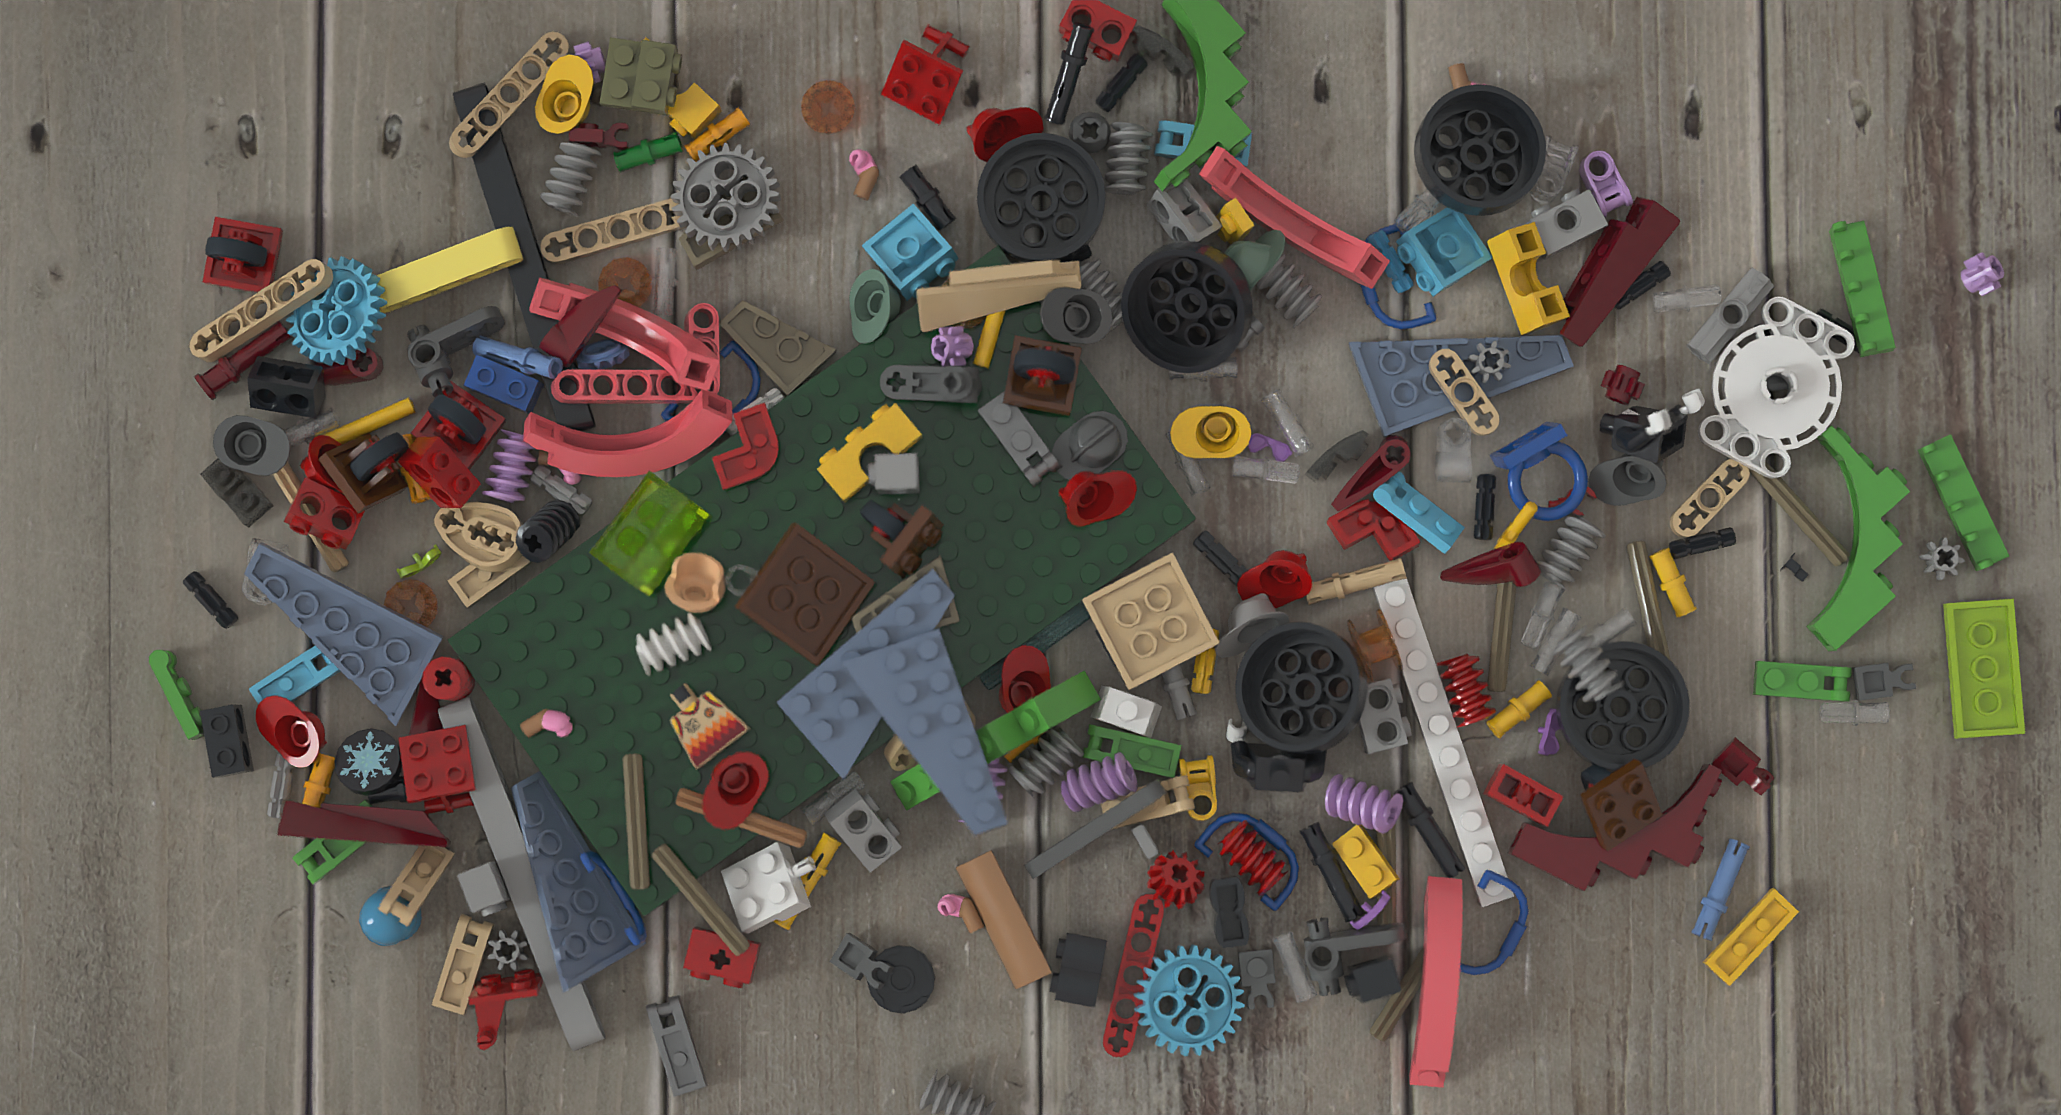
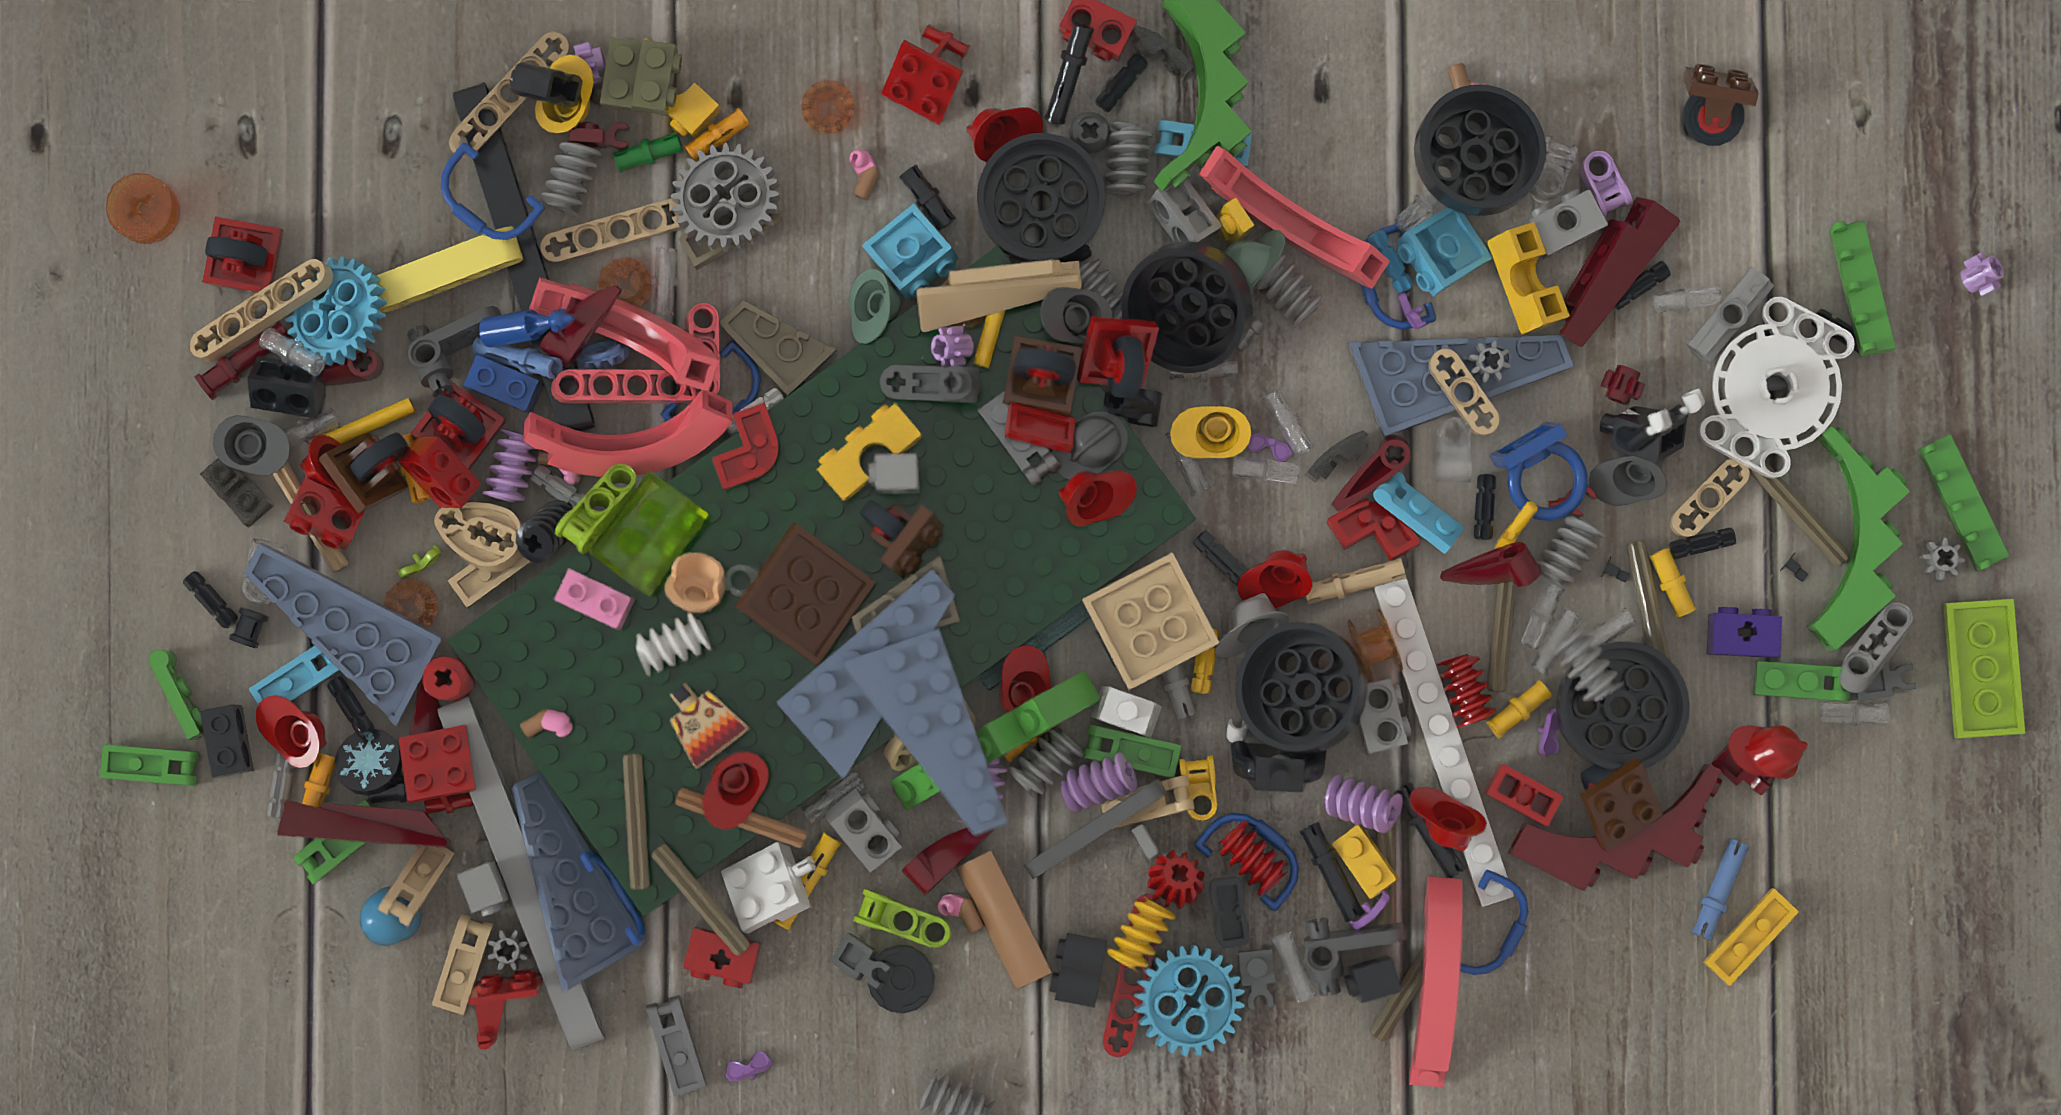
none -> bright green plate [100,744,199,786]
none -> clear orange piece [105,173,180,244]
none -> black bush [229,607,269,648]
none -> clear pin [259,328,326,376]
none -> black axle [327,676,374,738]
none -> blue piece [440,143,545,240]
none -> blue wheel [479,308,574,348]
none -> black brick [510,62,583,108]
none -> bright pink brick [554,569,635,630]
none -> lime piece [555,464,636,554]
none -> medium lavender piece [726,1051,773,1082]
none -> lime piece [853,888,953,948]
none -> dark red piece [901,828,995,896]
none -> red tile [1005,402,1076,453]
none -> red plate [1077,316,1159,398]
none -> black piece [1104,389,1162,427]
none -> yellow piece [1107,897,1176,973]
none -> medium lavender piece [1398,292,1427,330]
none -> red piece [1409,787,1487,851]
none -> black piece [1601,557,1630,583]
none -> reddish brown plate [1683,64,1759,146]
none -> dark purple brick [1707,607,1782,658]
none -> red piece [1728,725,1807,779]
none -> light grey beam [1839,602,1913,693]

